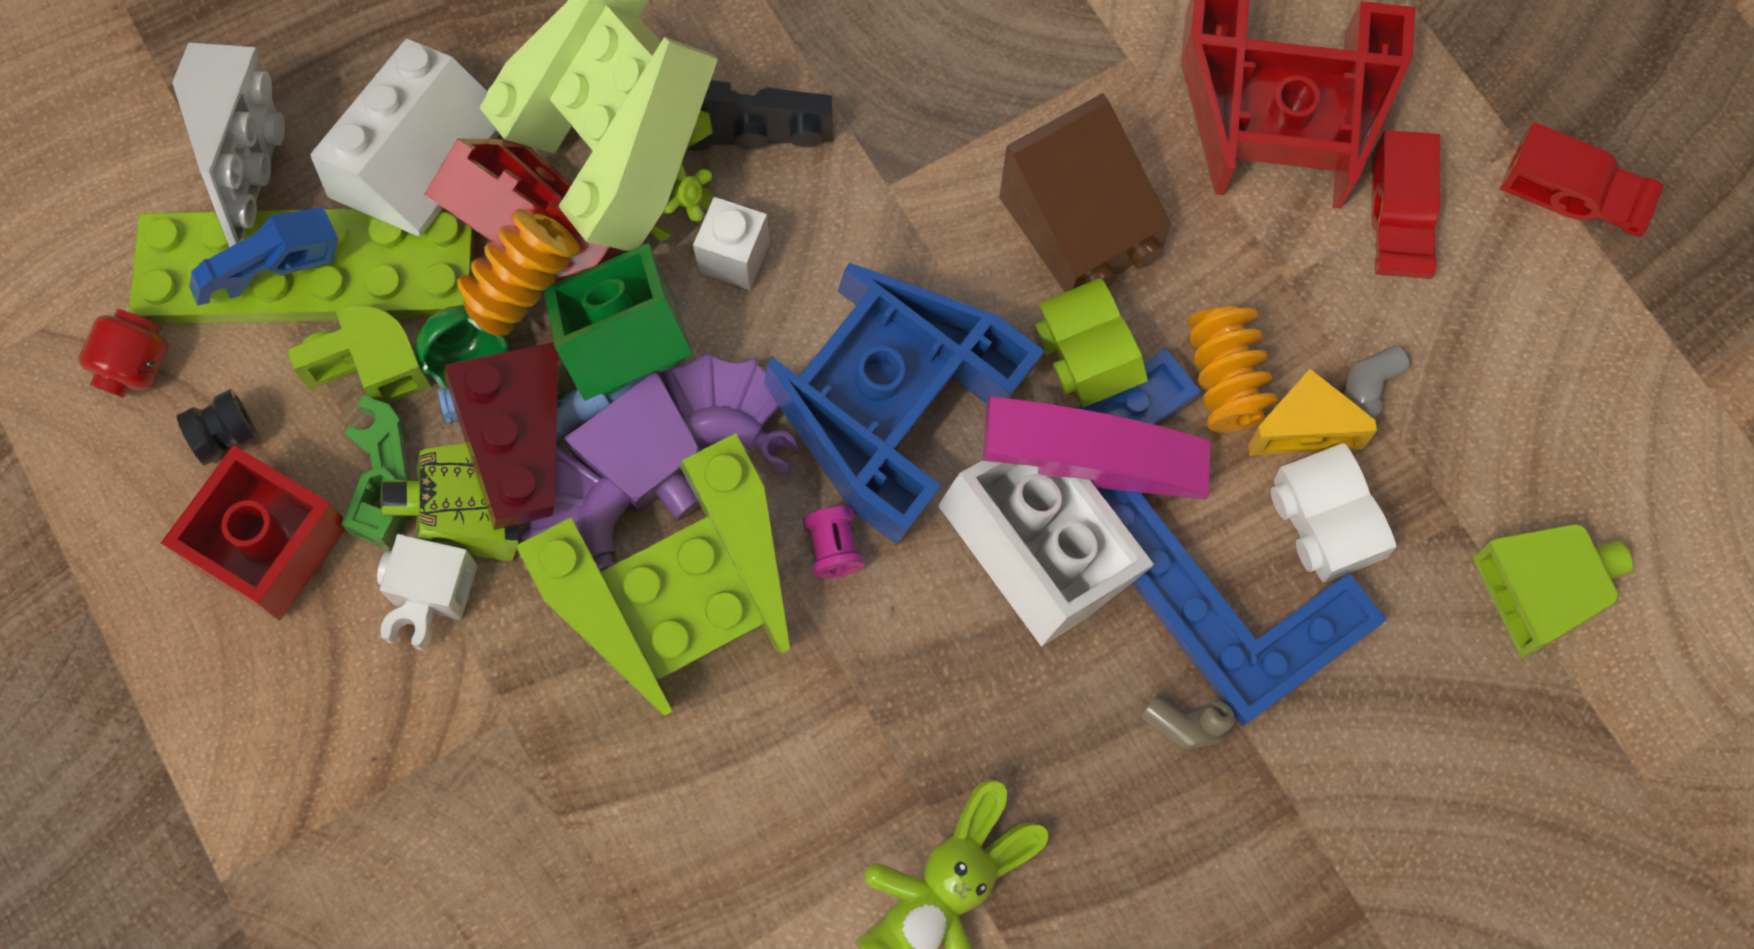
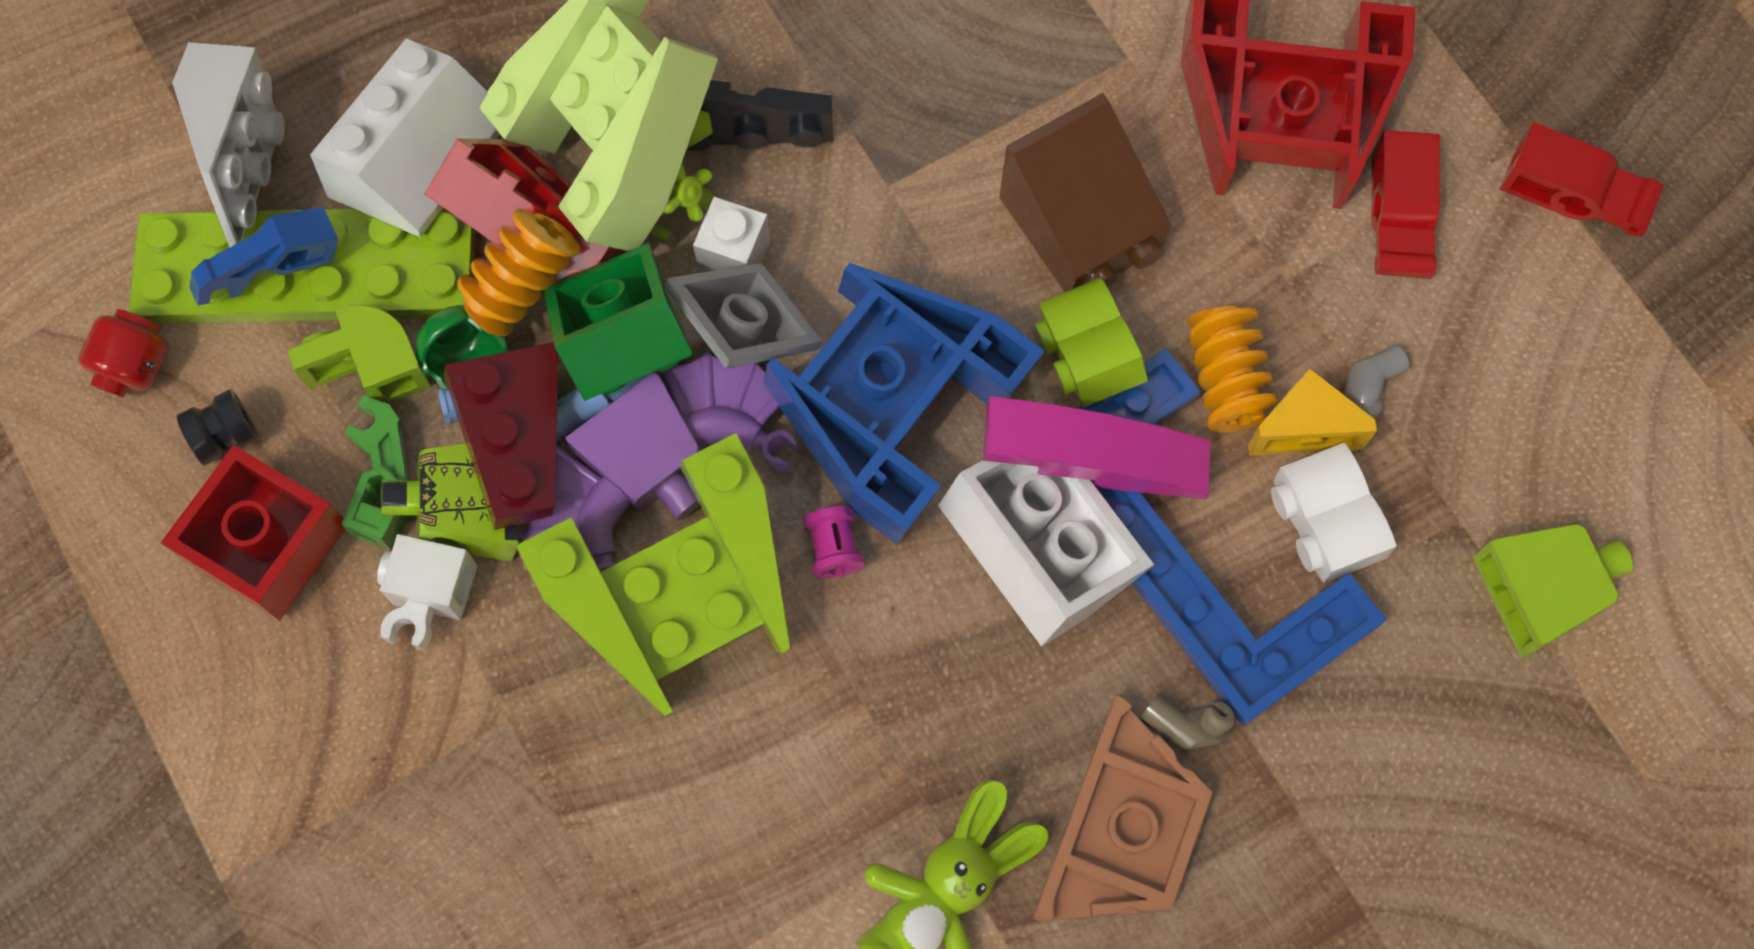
none -> light grey slope [665,262,822,369]
none -> nougat wing [1032,695,1212,922]

